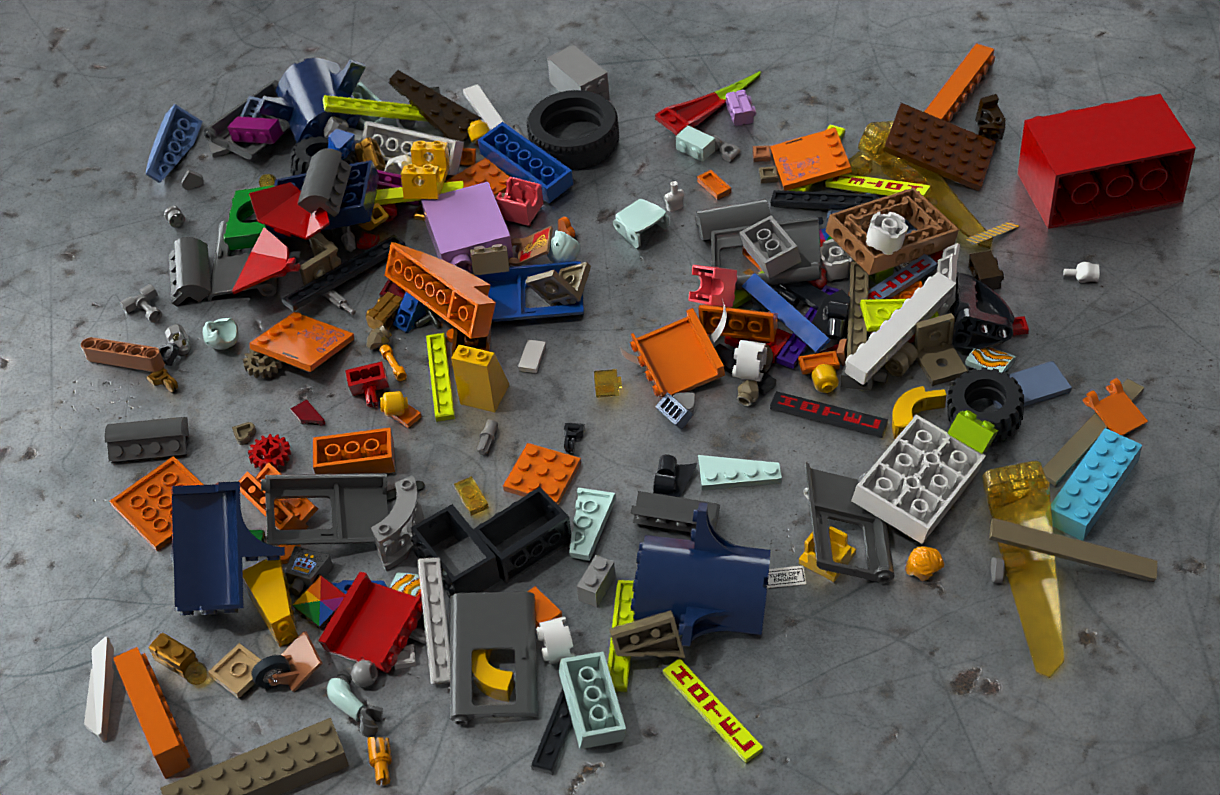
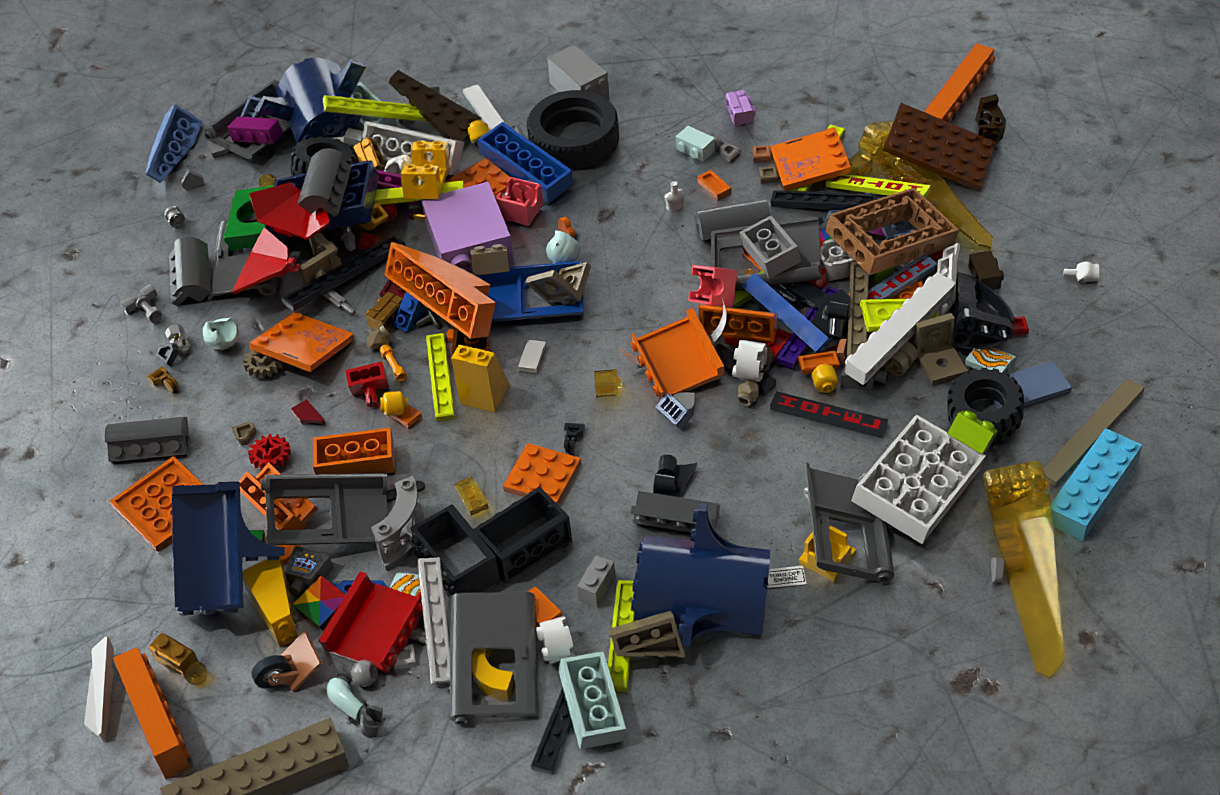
nougat beam [81,337,165,372] -> none
tan plate [208,643,261,699] -> none
light grey rock [324,117,349,138] -> none
blue slope [328,129,356,160] -> none
light orange arm [367,737,392,786] -> none
orange slope [460,148,476,165] -> none
light grey axle [477,419,498,455] -> none
medium nougat flag [508,226,553,267] -> none
light aqua wing [569,488,616,561] -> none
light aqua piece [613,199,669,249] -> none
red plate [655,71,761,136] -> none
neon yellow tile [663,658,763,763] -> none
light aqua wing [698,455,782,491] -> none
white brick [866,212,908,255] -> none
yellow arch [892,386,947,439] -> none
light orange hair [905,546,944,581] -> none
sticker [966,220,1019,245] -> none
dark tan tile [989,518,1158,582] -> none
red brick [1017,94,1196,229] -> none
orange flag [1082,378,1148,436] -> none

